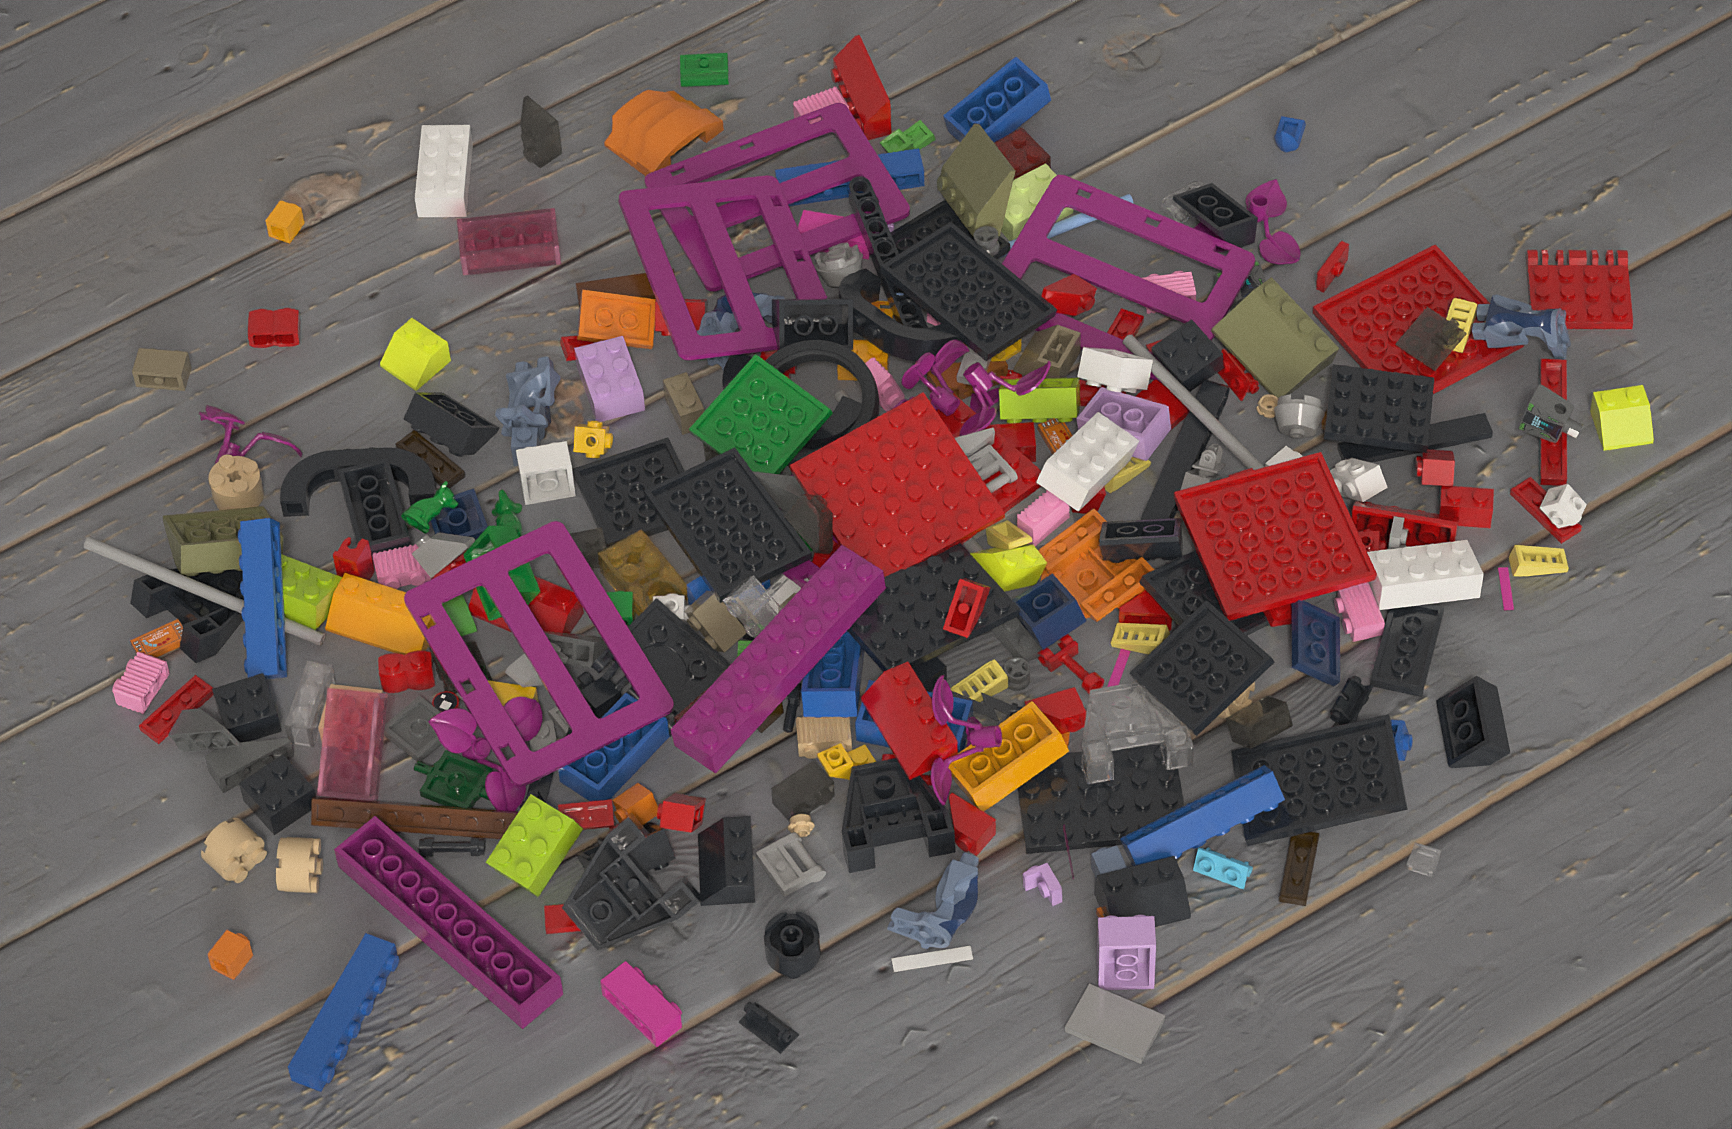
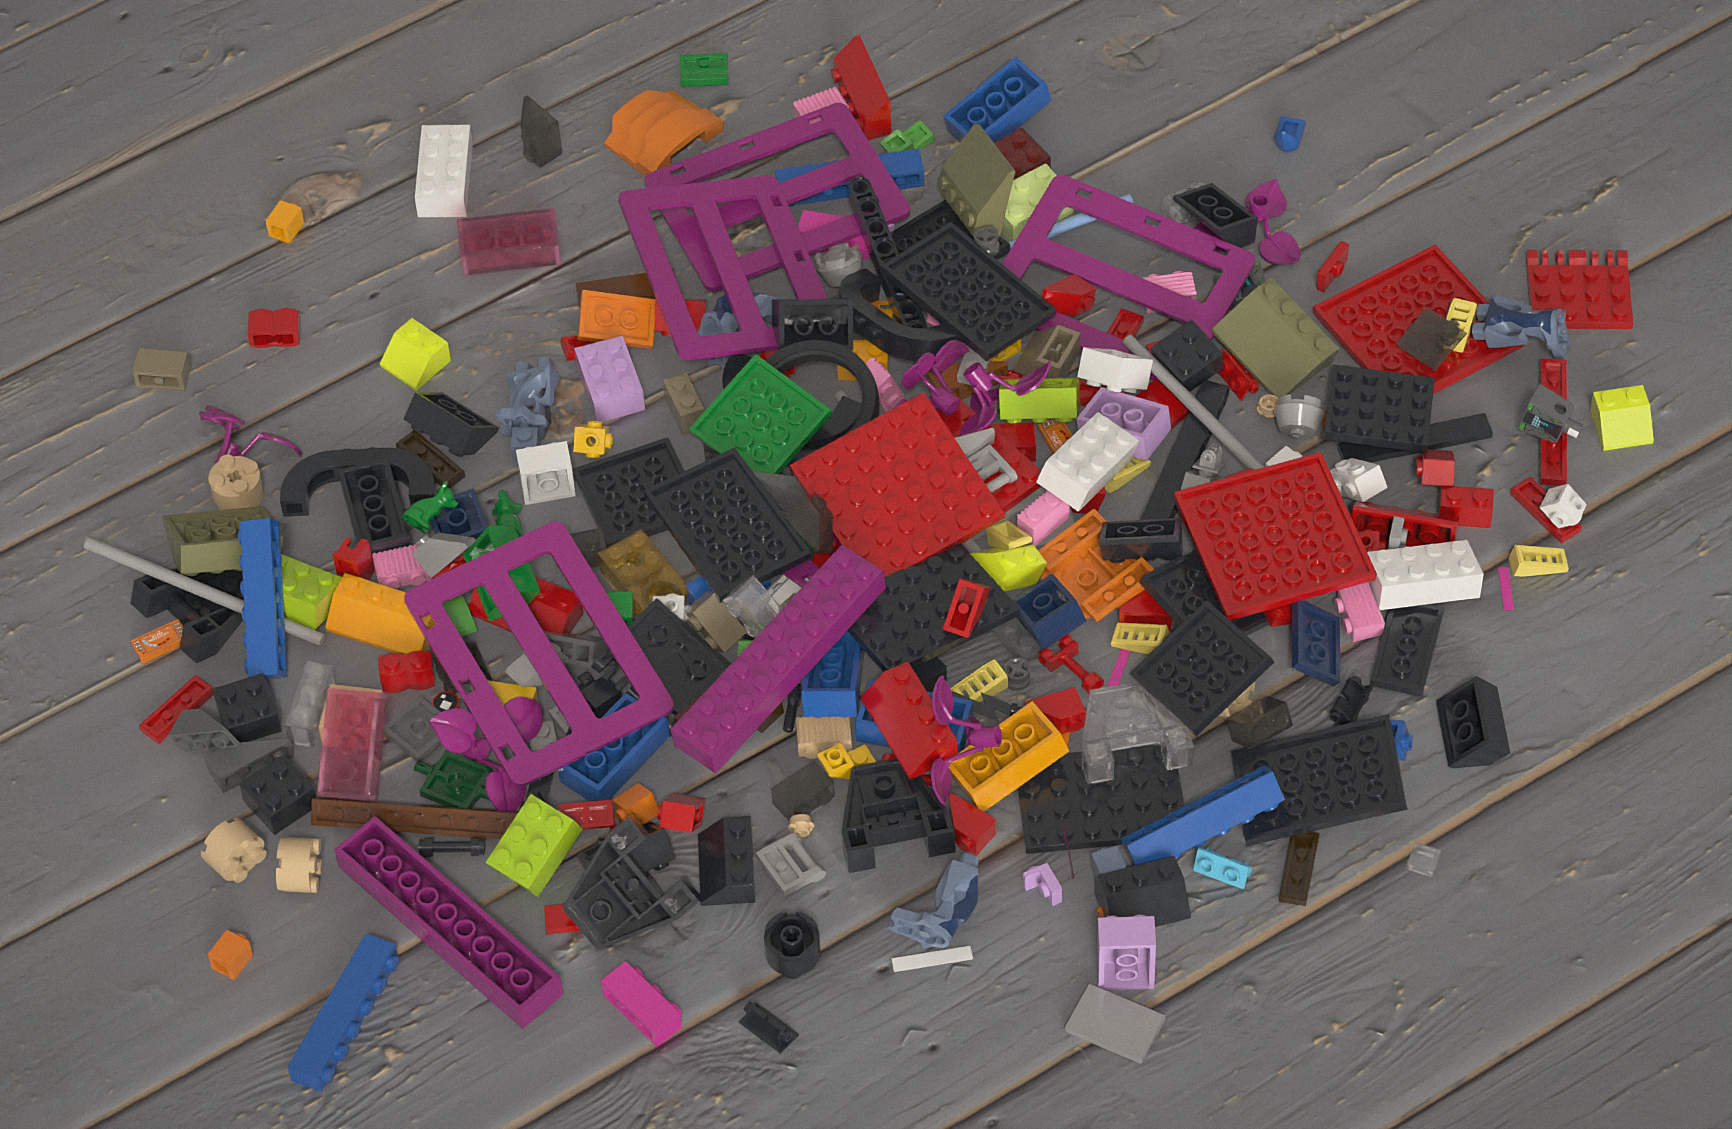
bright pink brick [112,652,170,714] -> none

